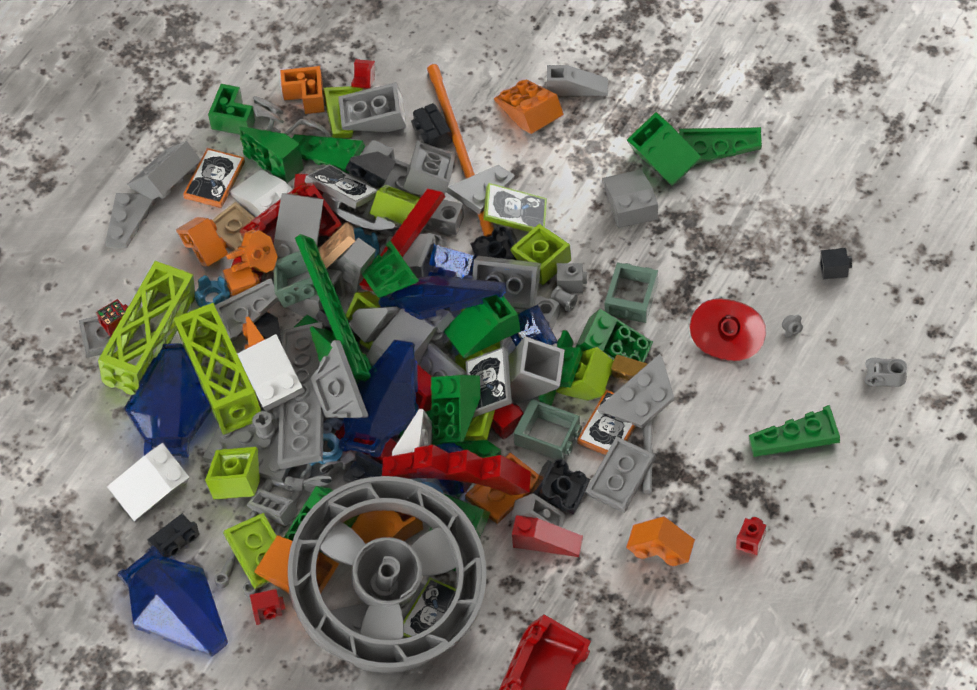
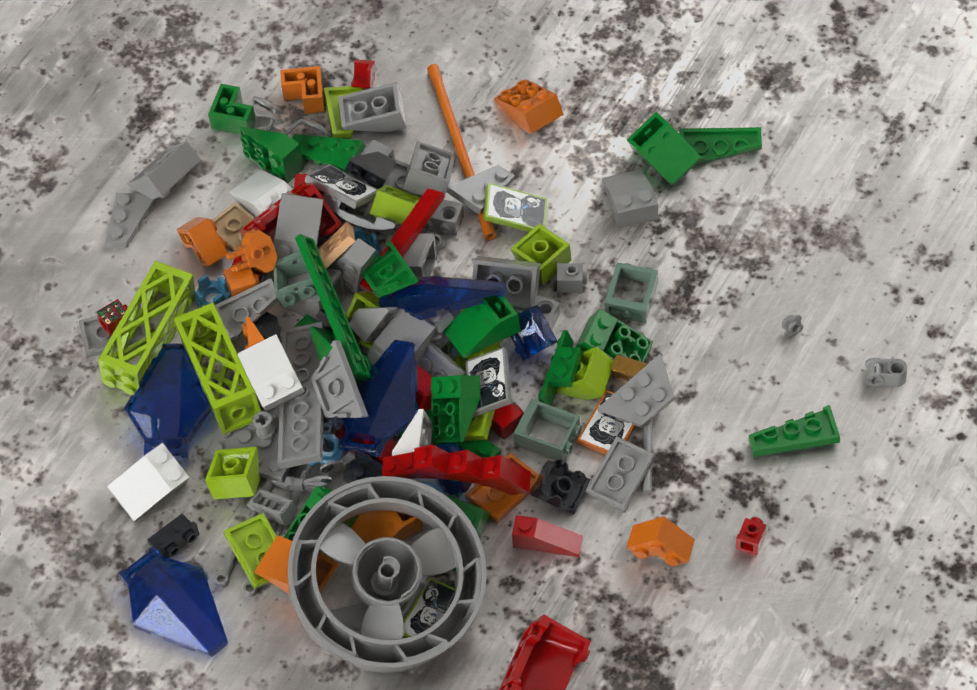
tile [183,148,245,208] -> none
red brick [250,589,286,625] -> none
black brick [411,103,452,148] -> none
clear blue brick [427,244,477,290] -> none
black slope [470,226,518,260] -> none
light grey slope [508,337,565,403] -> none
light grey slope [511,494,565,527] -> none
light grey slope [547,65,608,96] -> none
light grey bush [550,286,578,312] -> none
red hat [689,298,766,361] -> none
black brick [820,248,852,280] -> none

